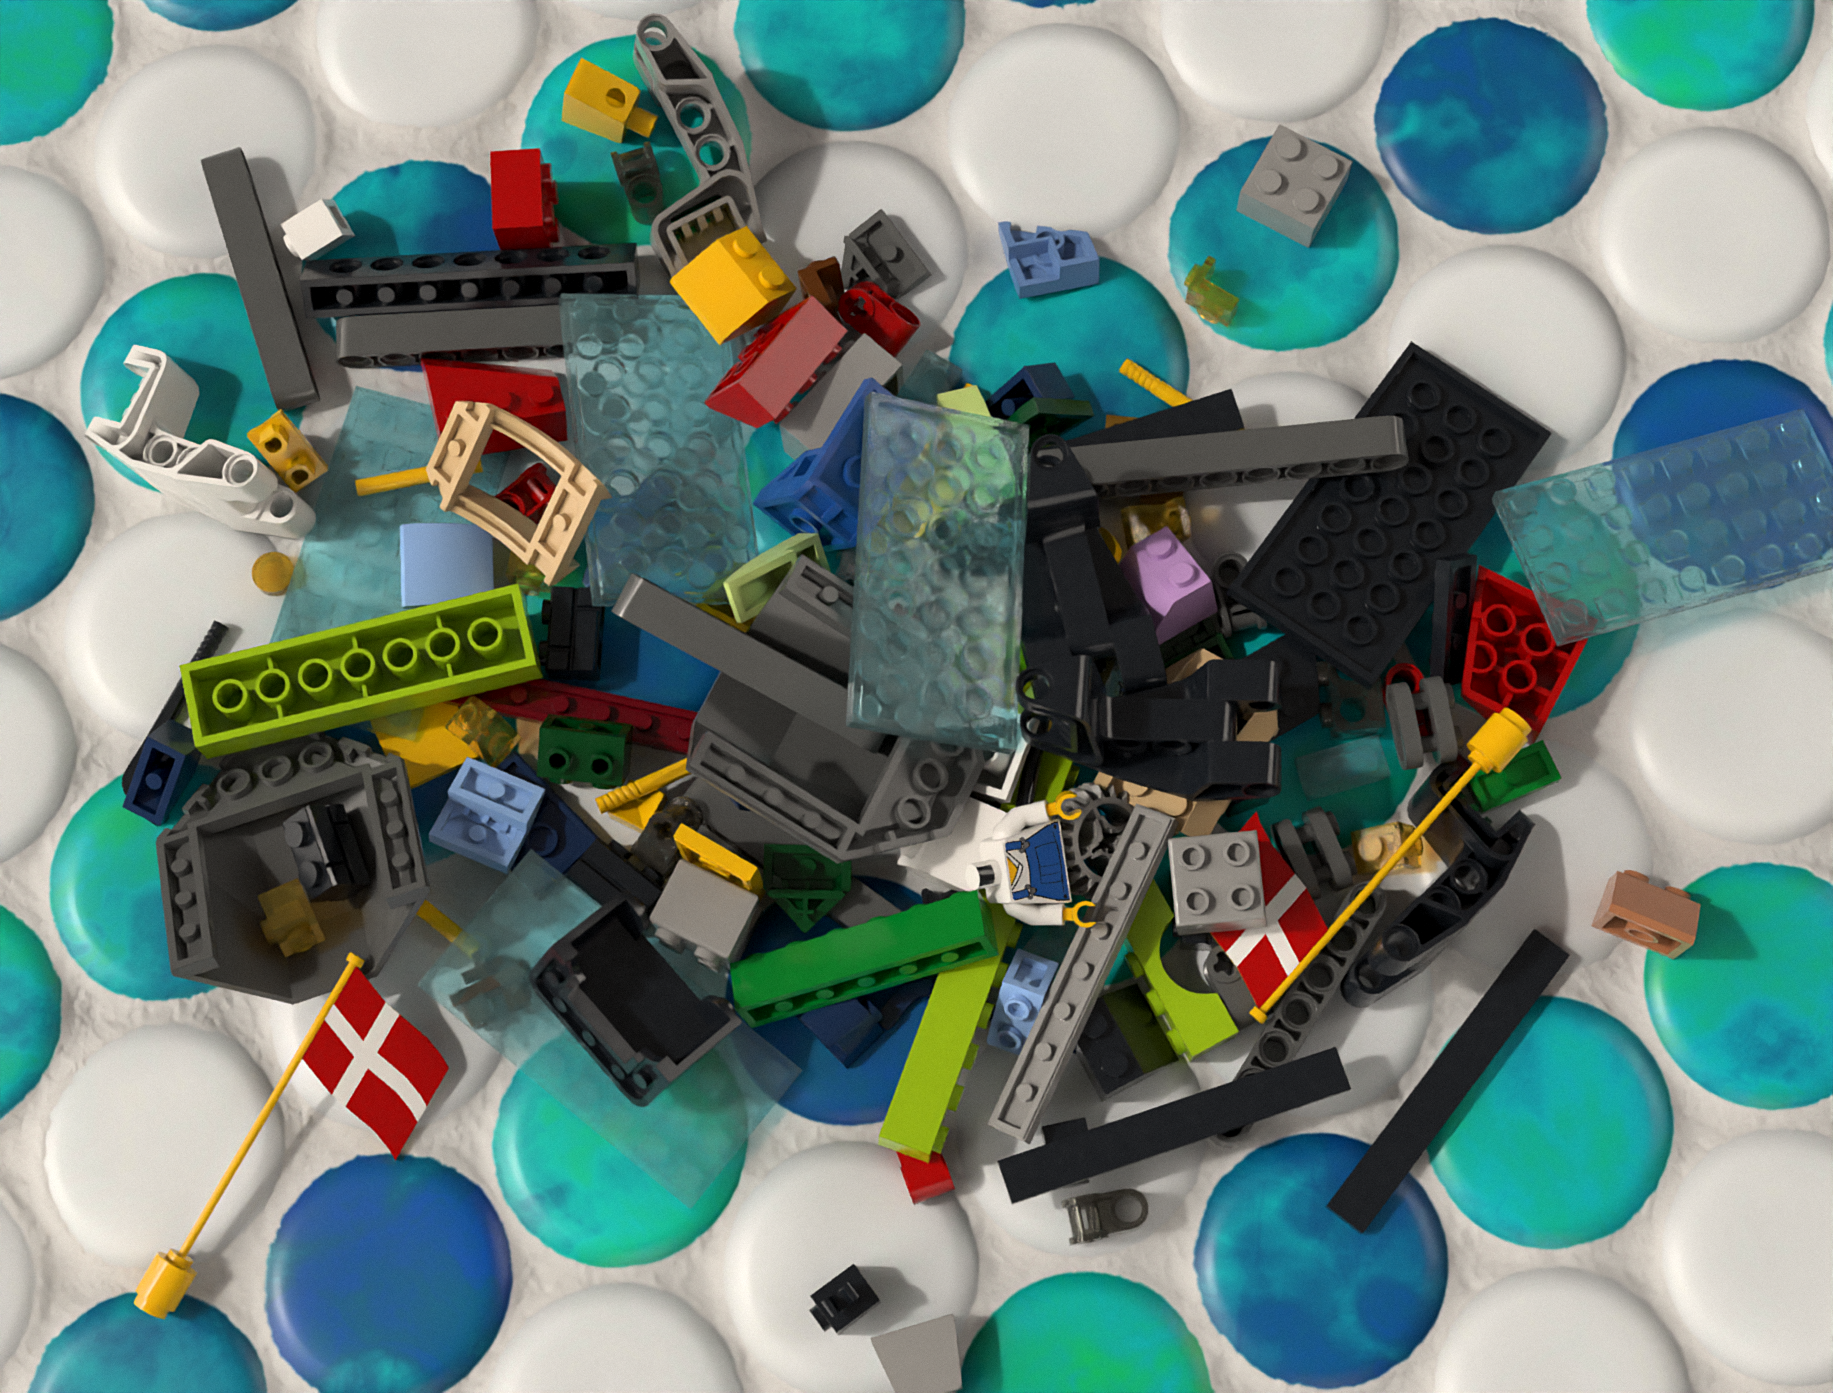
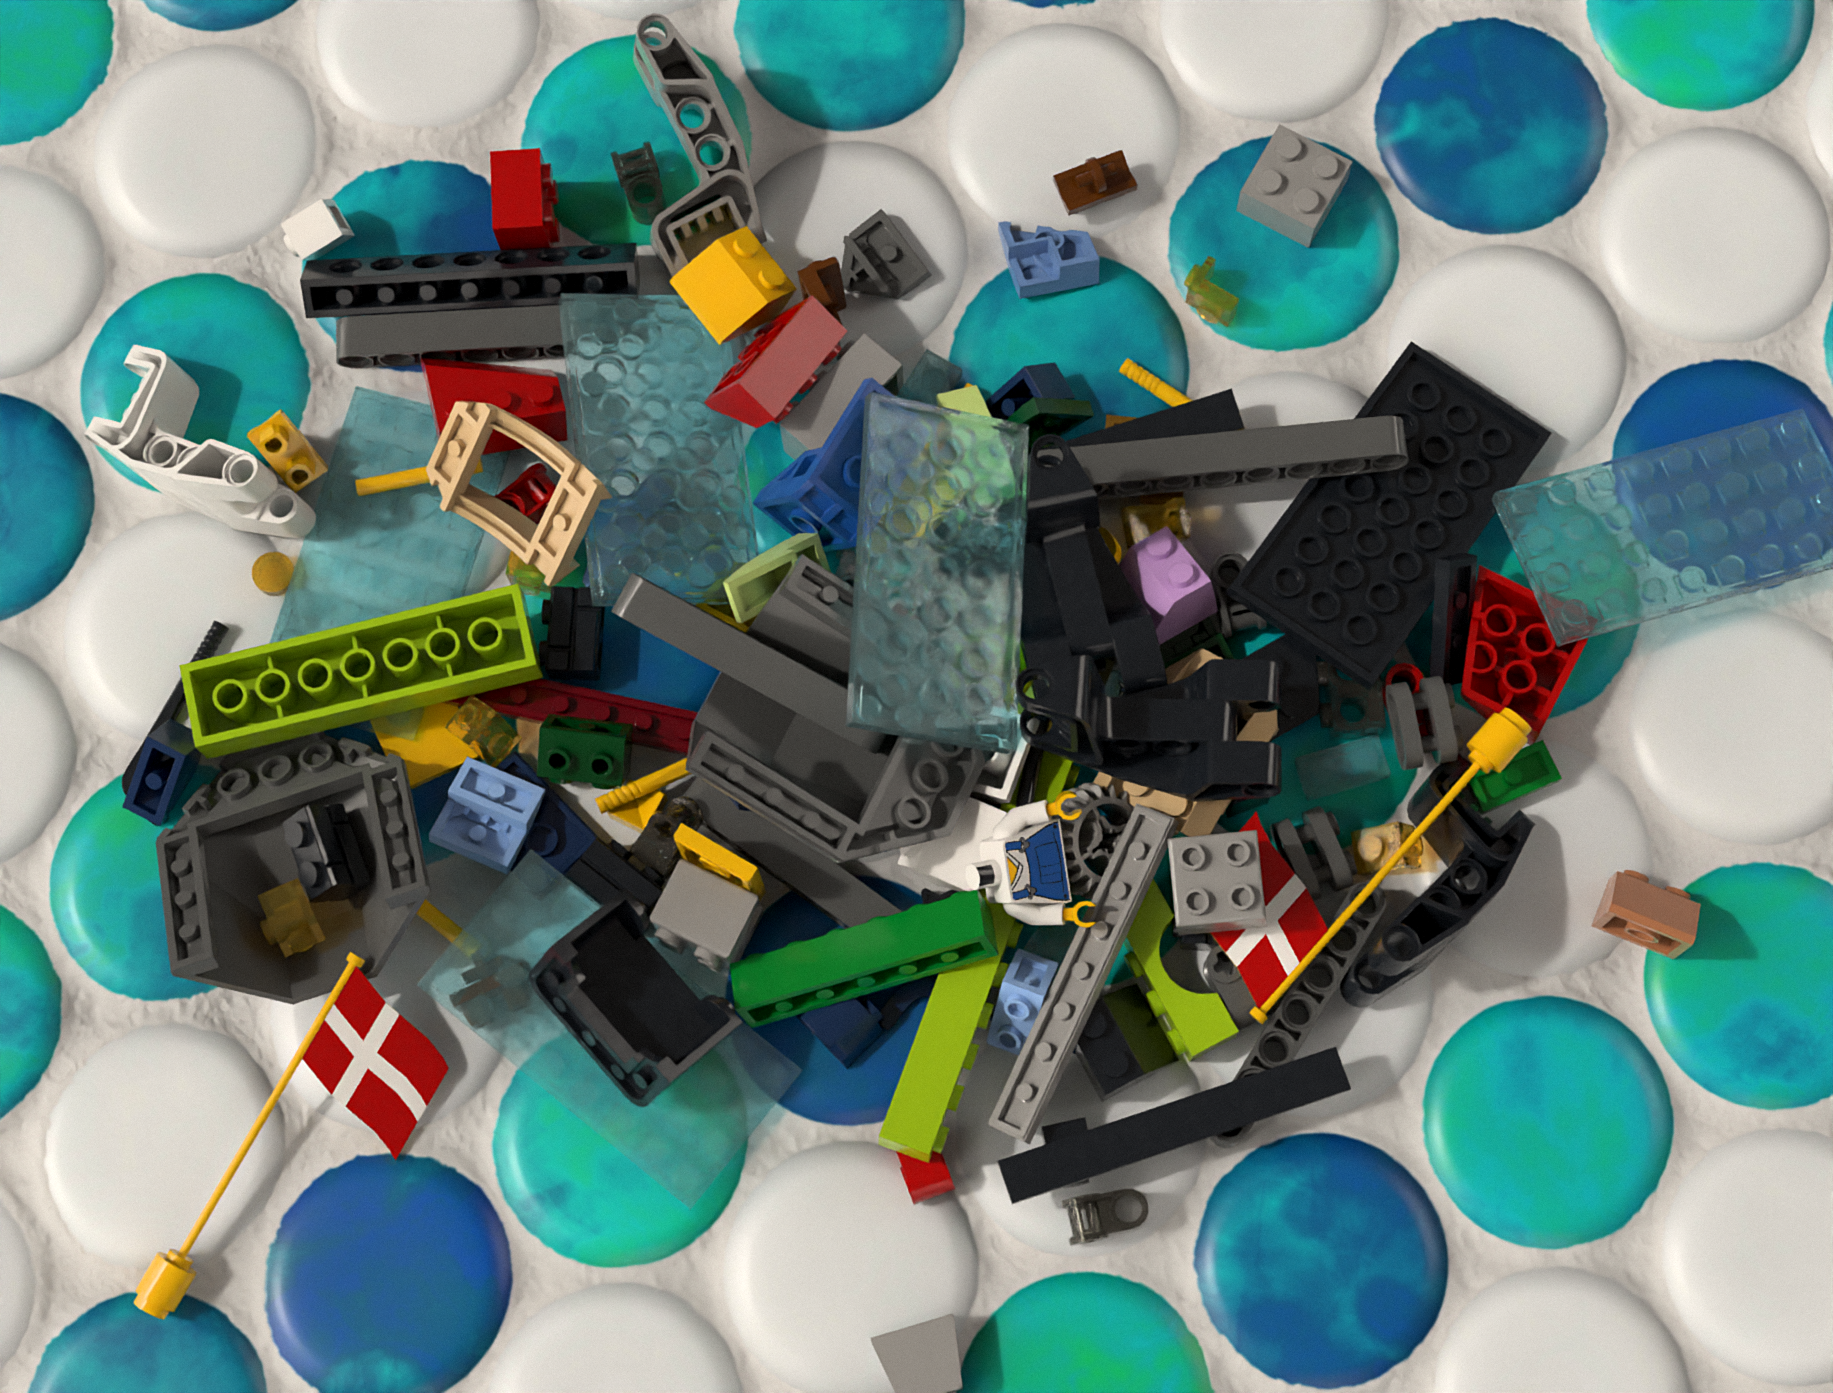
dark grey beam [201,147,320,412] -> none
light blue slope [400,523,494,609] -> none
yellow torso [562,58,659,143] -> none
dark green slope [763,843,852,933] -> none
black brick [809,1264,881,1335] -> none
red piece [838,281,921,358] -> none
black tile [1325,928,1570,1235] -> none
none -> reddish brown hips [1053,150,1138,216]

